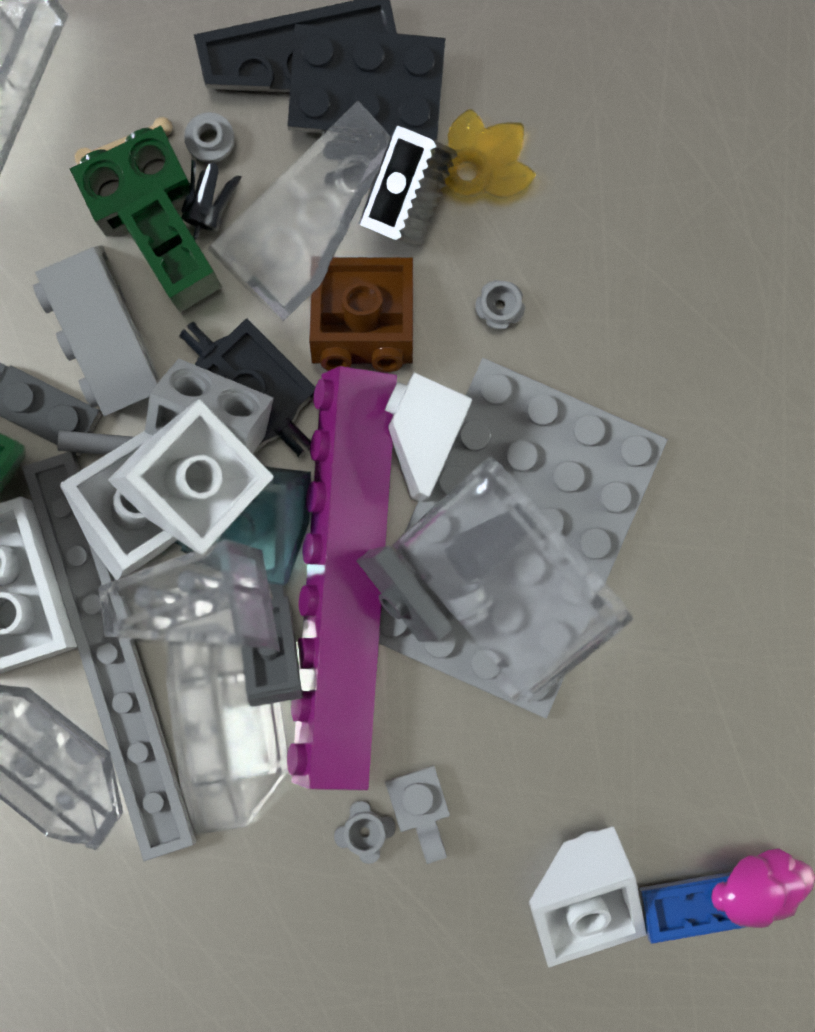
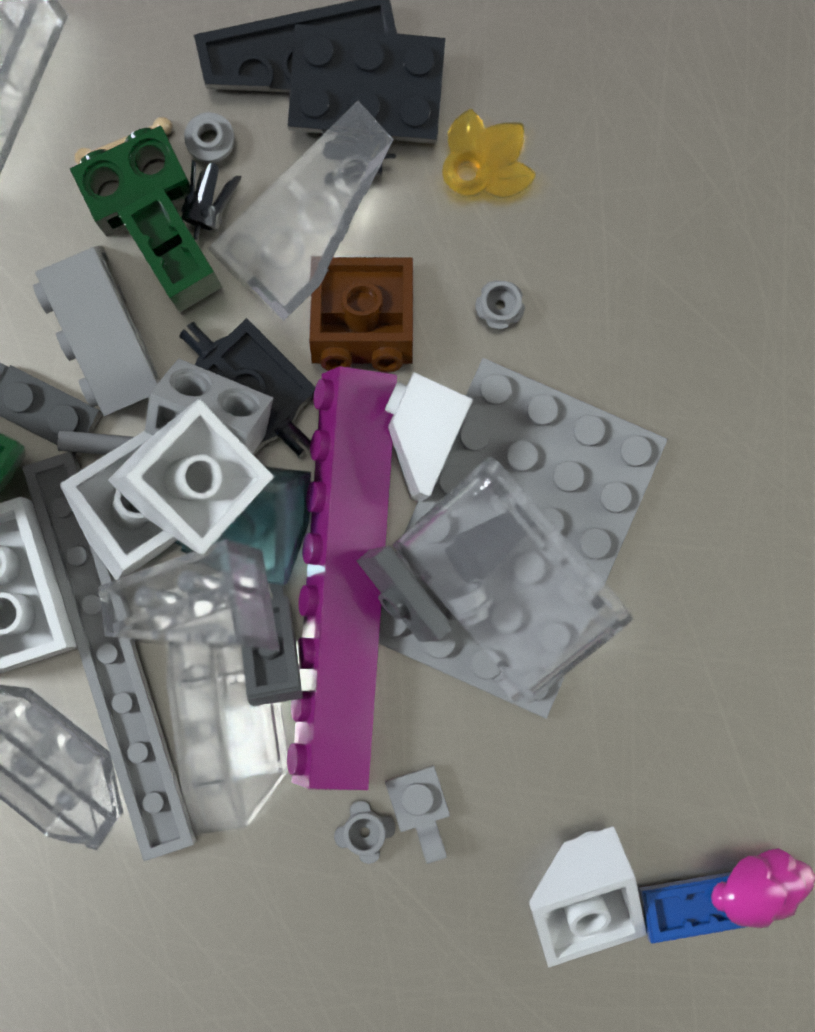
black brick [358,125,458,245] -> none

